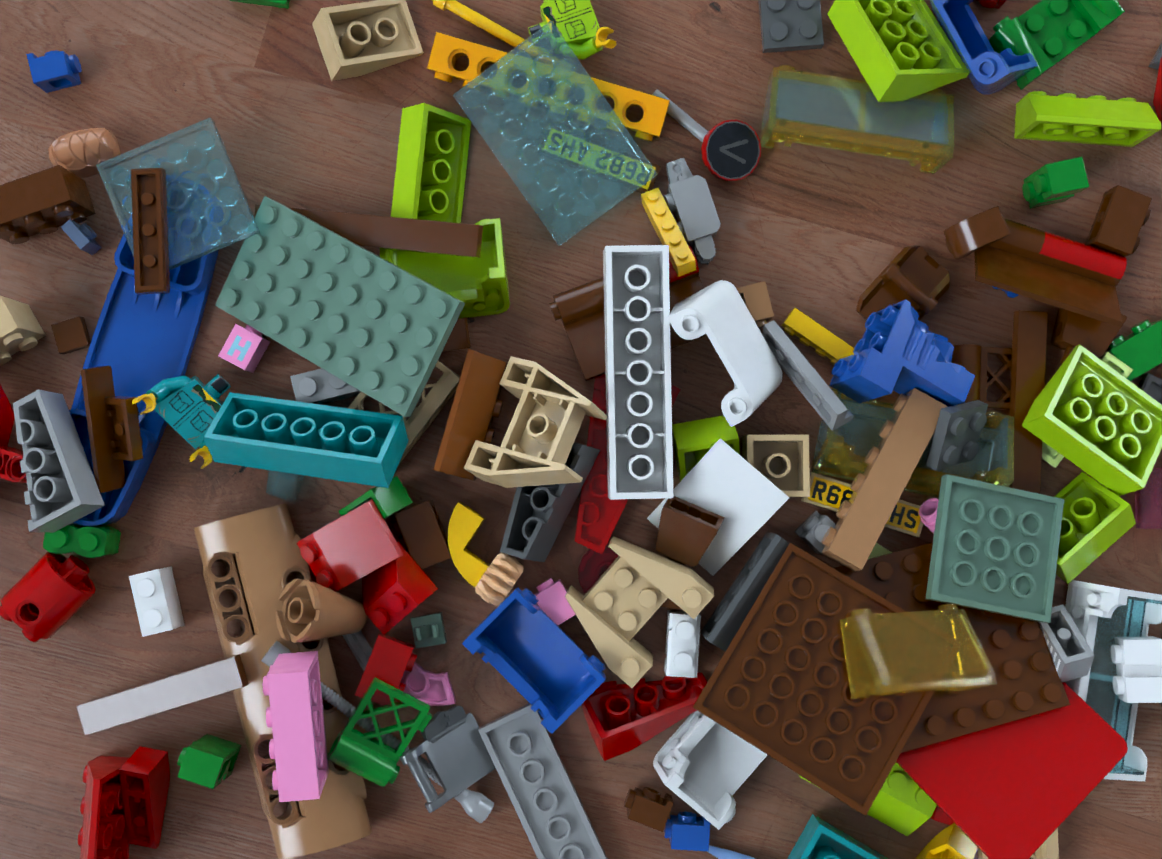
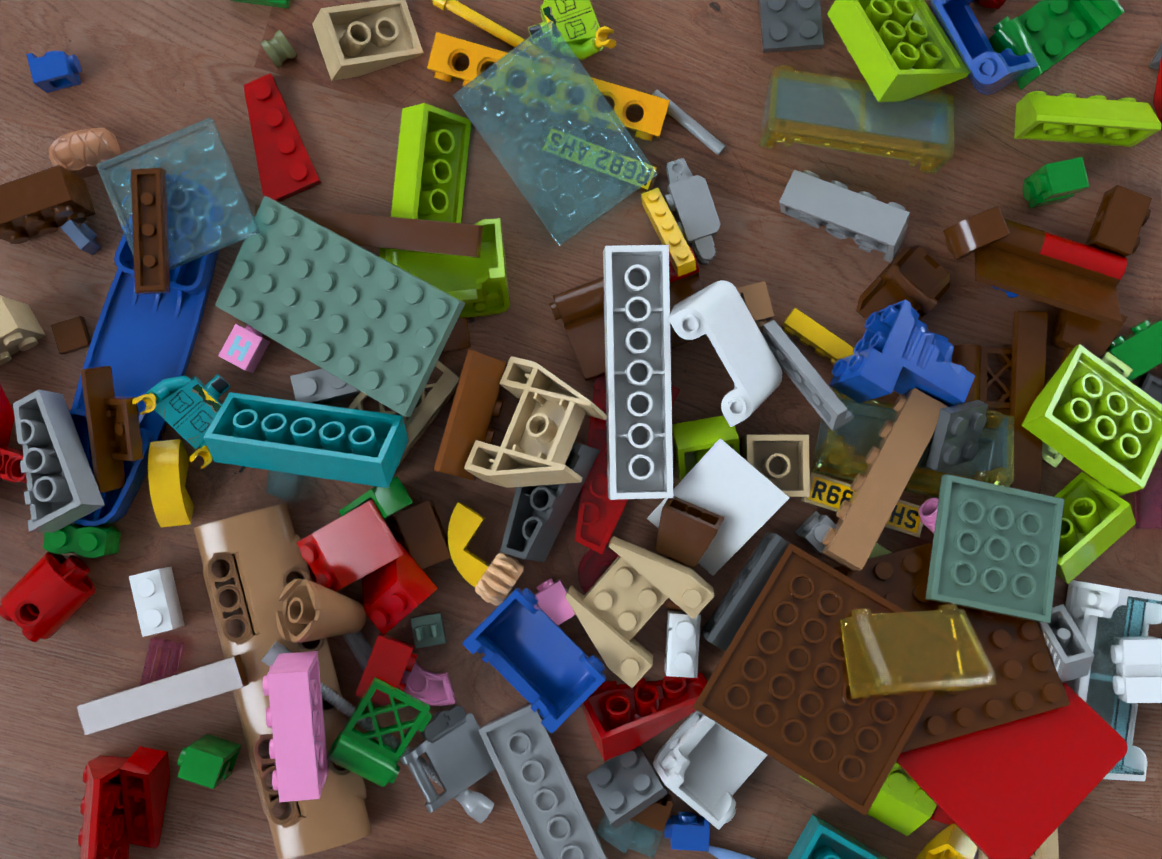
black tile [701,119,761,181] -> none
none -> clear pink tile [140,637,184,685]
none -> yellow brick [148,439,194,528]
none -> red wing [243,73,322,202]
none -> olive wheel [260,30,298,68]
none -> dark grey plate [587,746,668,829]
none -> clear light blue slope [596,811,664,858]
none -> light grey wedge [779,170,910,263]

